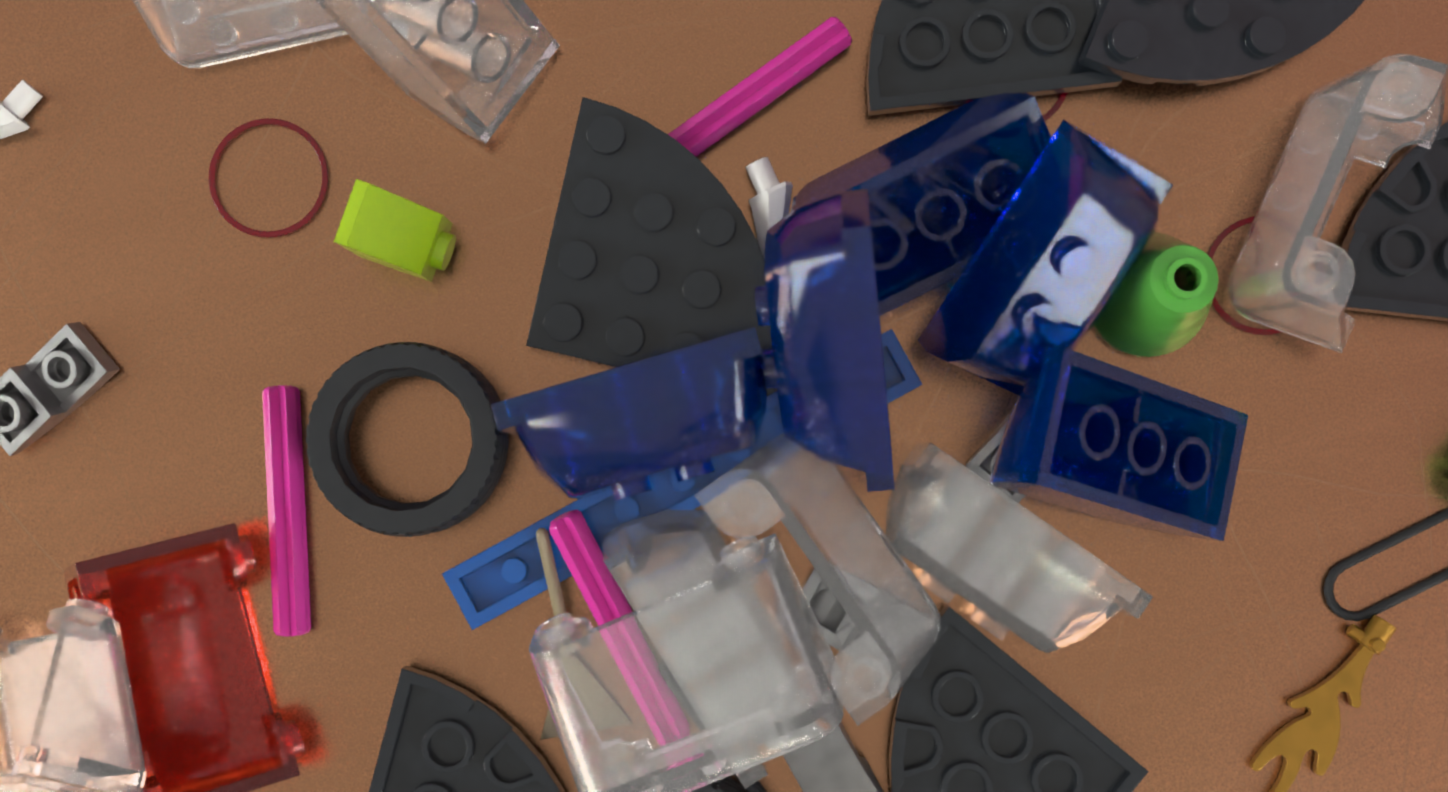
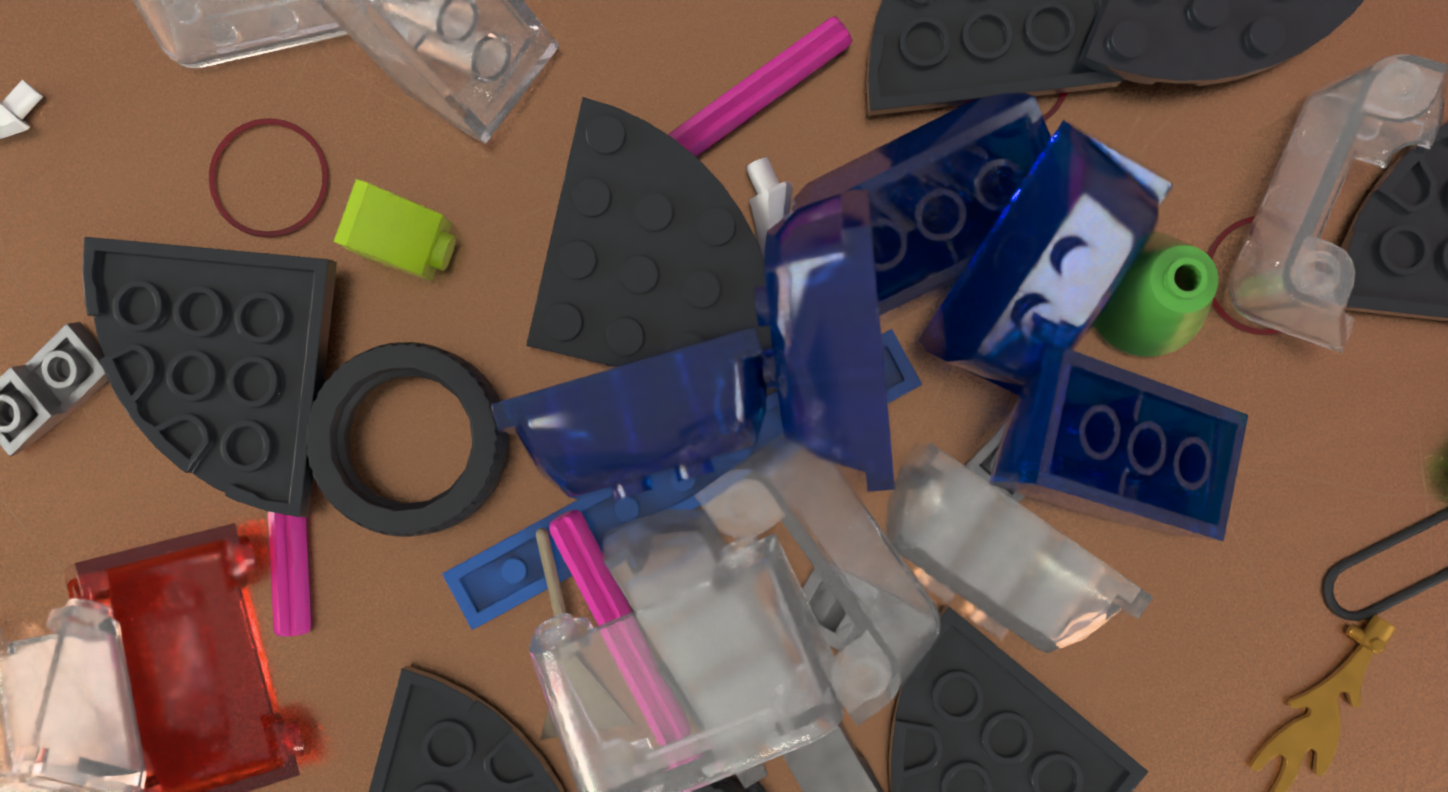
none -> black plate [82,237,337,517]

